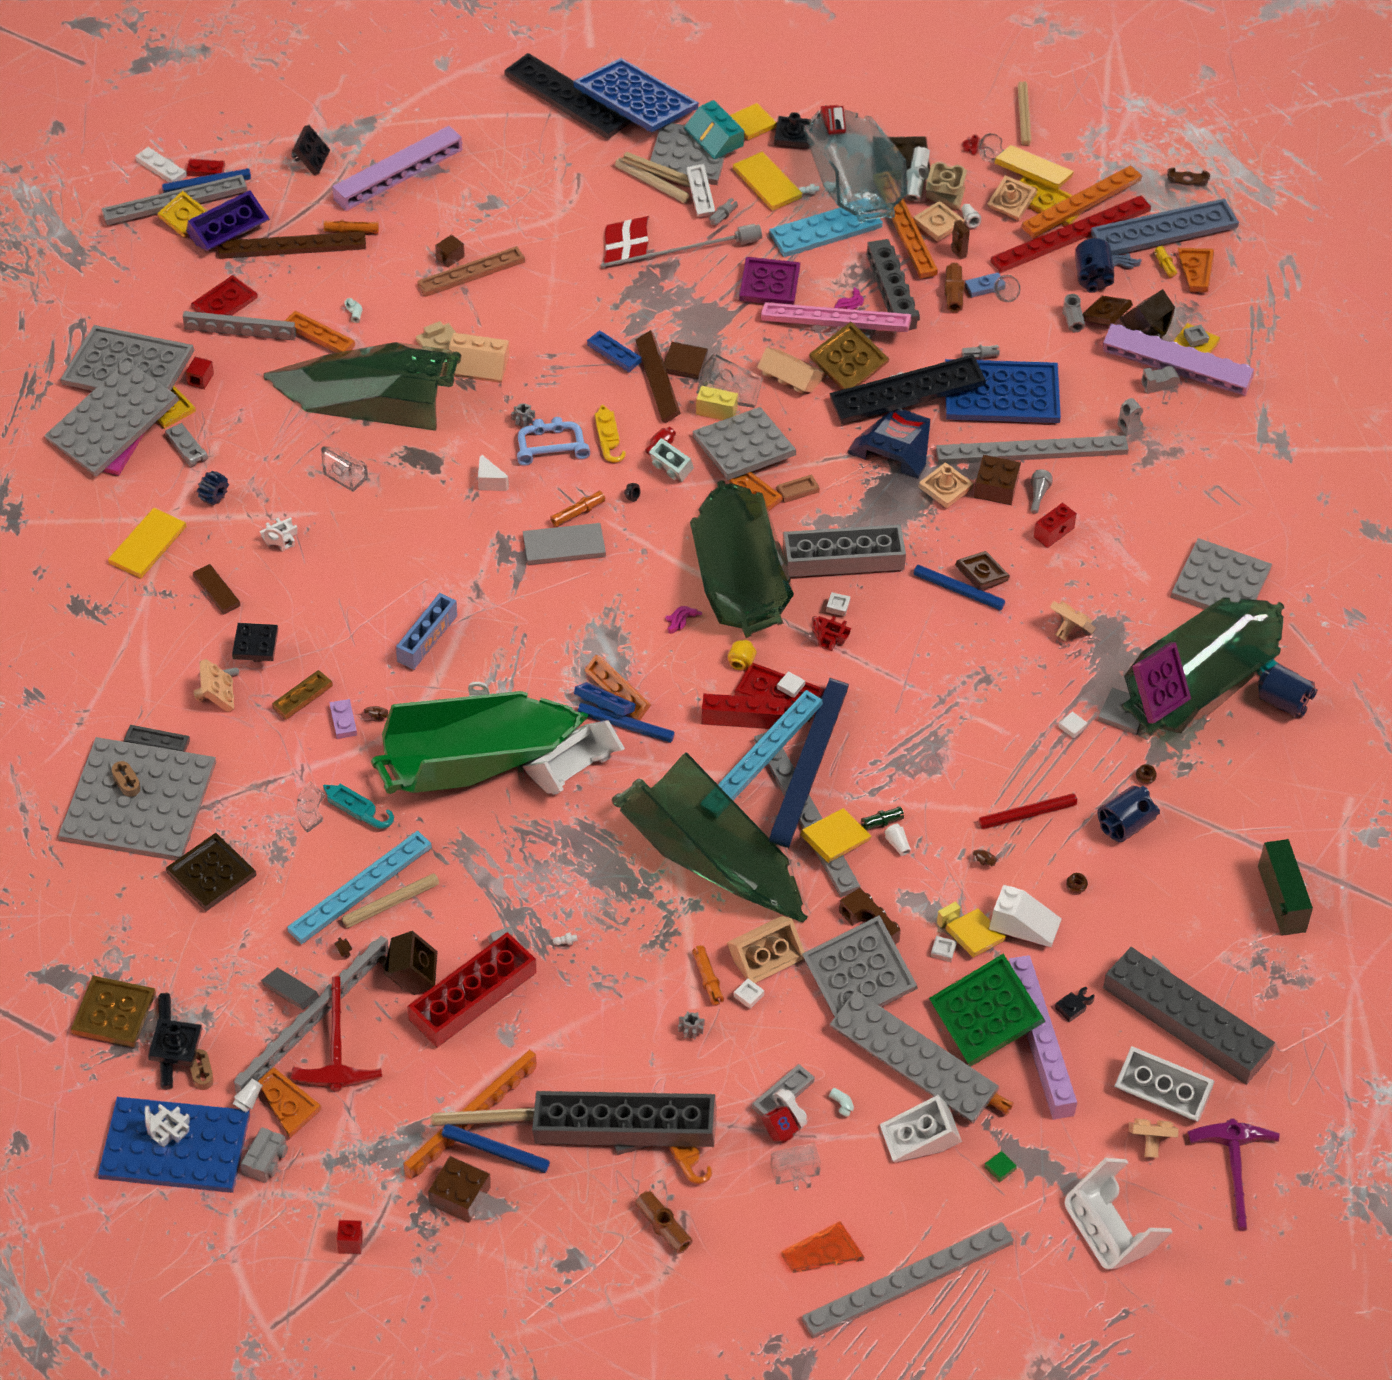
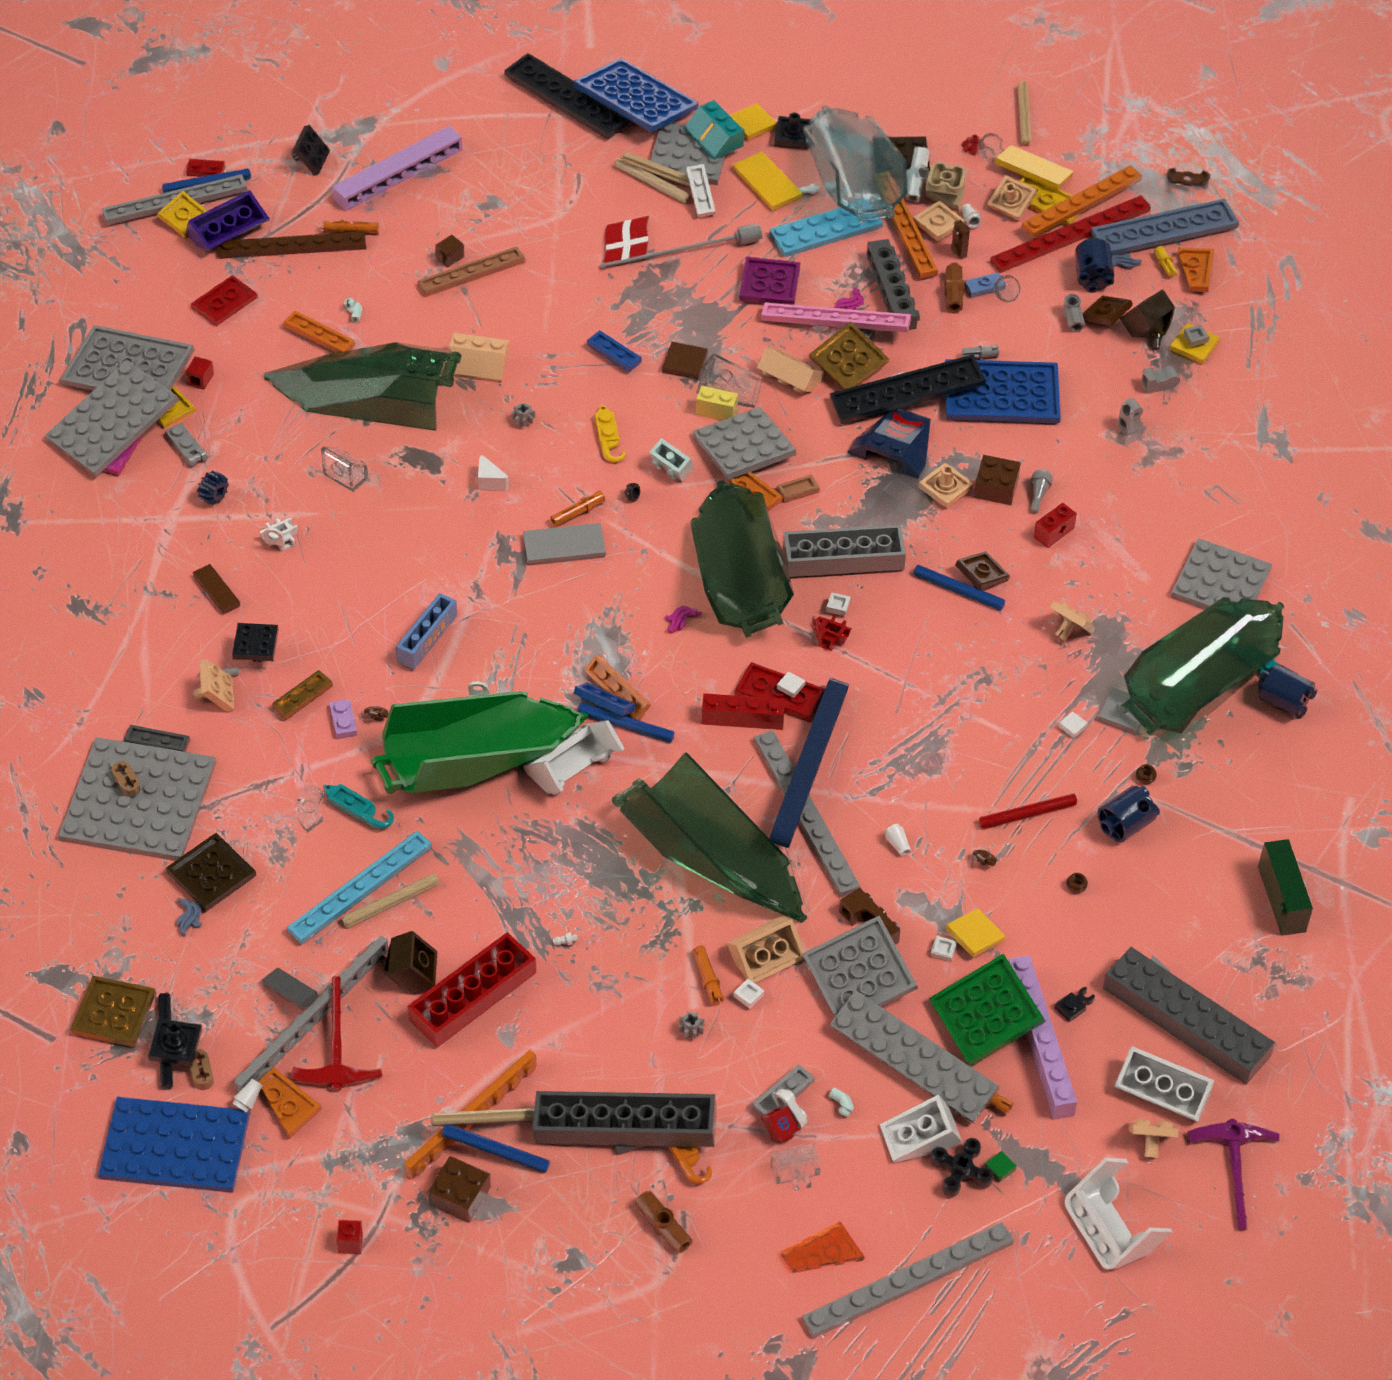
yellow tile [108,508,187,579] -> none
white plate [135,147,187,182] -> none
white piece [145,1104,190,1147] -> none
light grey plate [183,311,296,341] -> none
light grey brick [240,1127,288,1183] -> none
reddish brown plate [334,937,353,958] -> none
tan plate [416,321,456,357] -> none
light grey plate [488,926,513,944] -> none
light blue bar [517,417,590,466] -> none
reddish brown tile [635,330,681,423] -> none
red plant [645,426,676,455] -> none
medium azure plate [701,690,823,818] -> none
light grey axle [709,198,738,225] -> none
yellow head [727,640,757,671] -> none
yellow tile [800,808,872,863] -> none
slope [820,105,846,135] -> none
dark green pin [861,806,904,831] -> none
light grey plate [936,435,1129,464] -> none
light yellow plate [937,901,961,929] -> none
white slope [989,885,1062,947] -> none
lavender brick [1103,324,1254,396] -> none
magenta plate [1132,642,1191,723] -> none
none -> sand blue piece [177,898,202,937]
none -> black gear [930,1138,994,1197]

